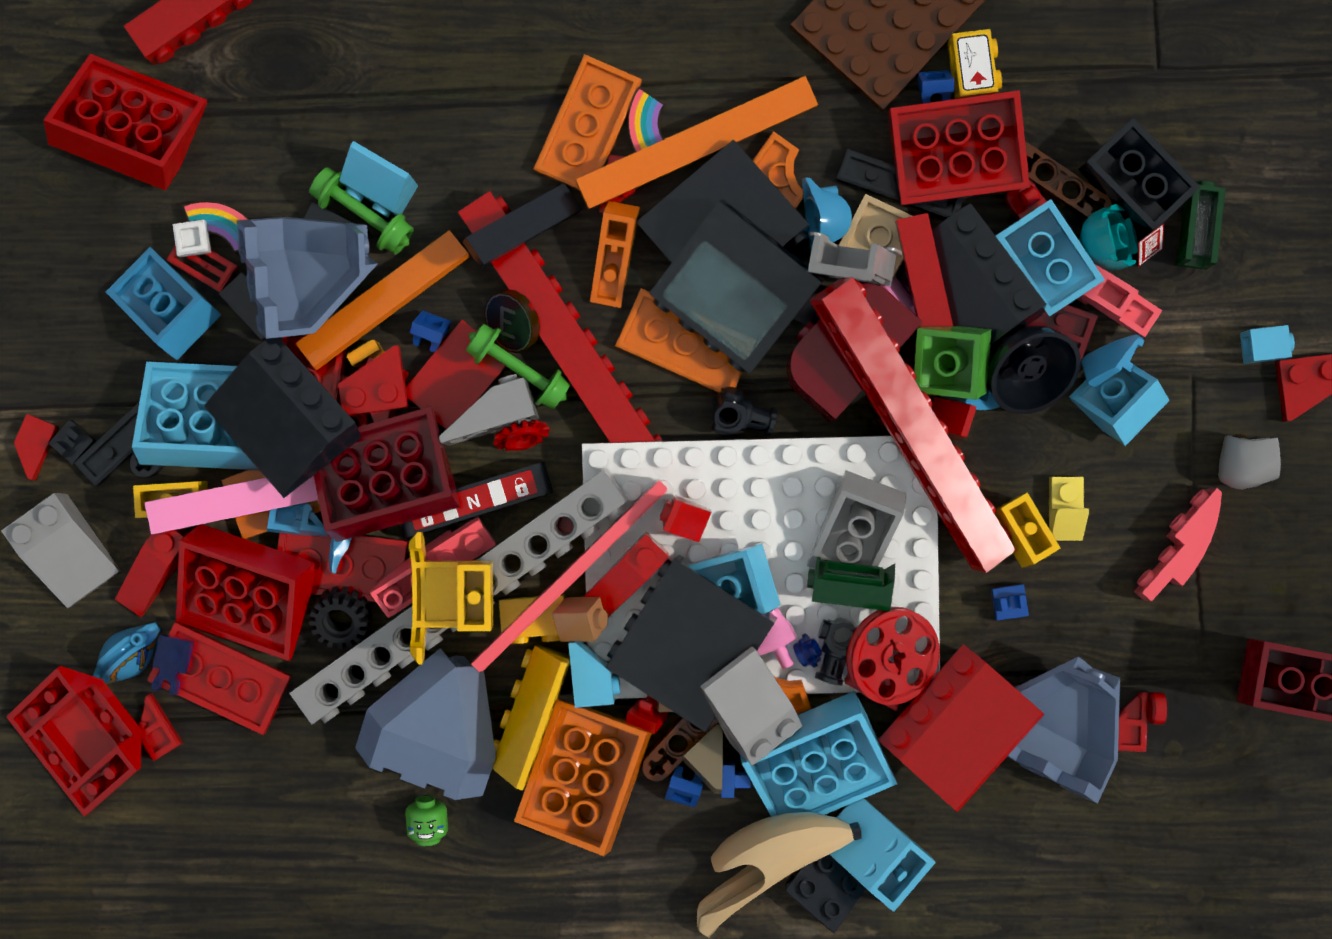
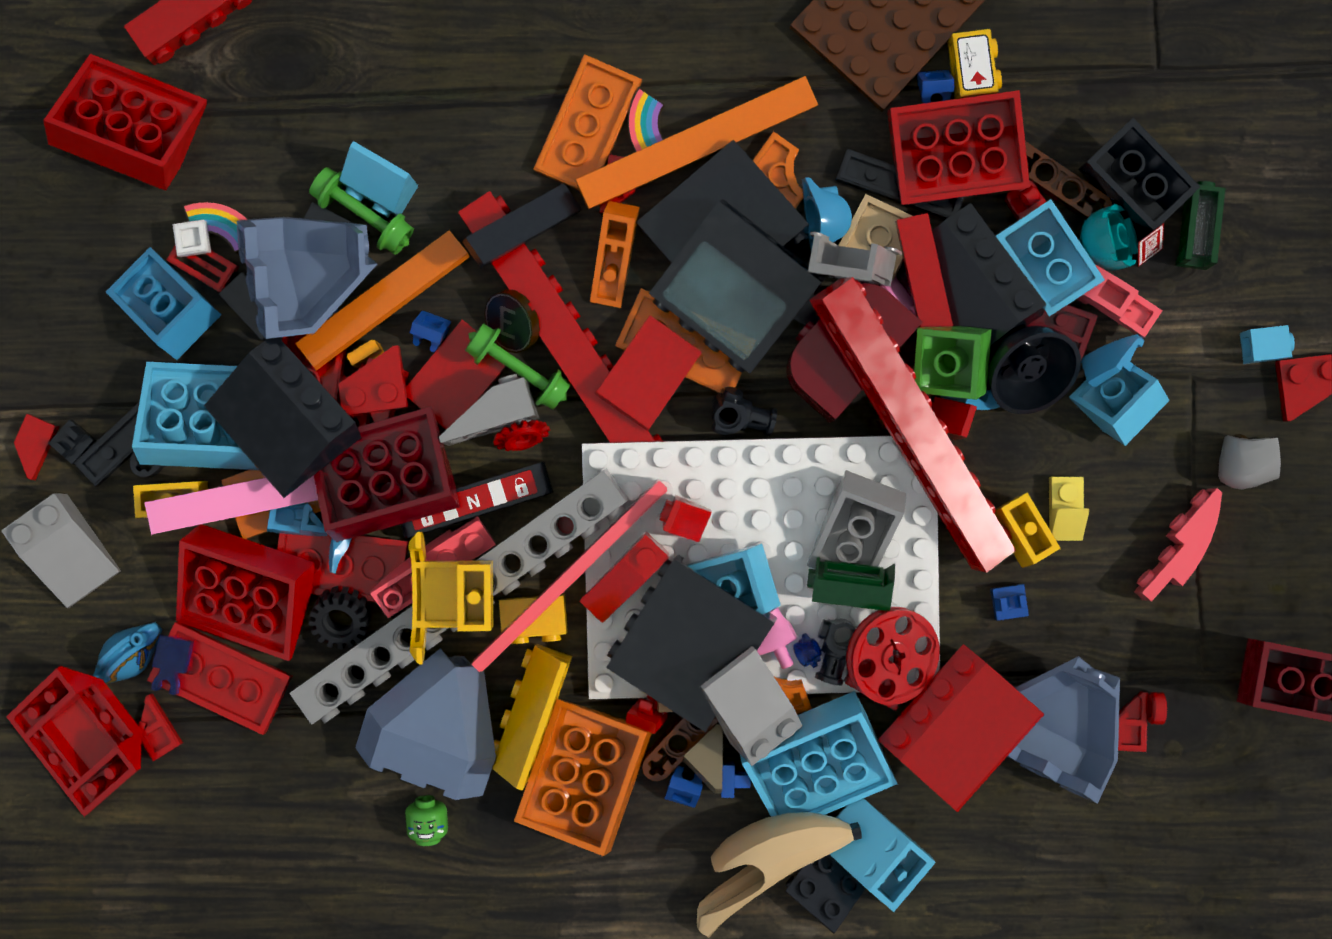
red slope [115,528,188,617] -> none
medium nougat brick [552,597,608,642] -> none
medium azure slope [568,642,621,708] -> none
none -> red tile [595,316,702,431]

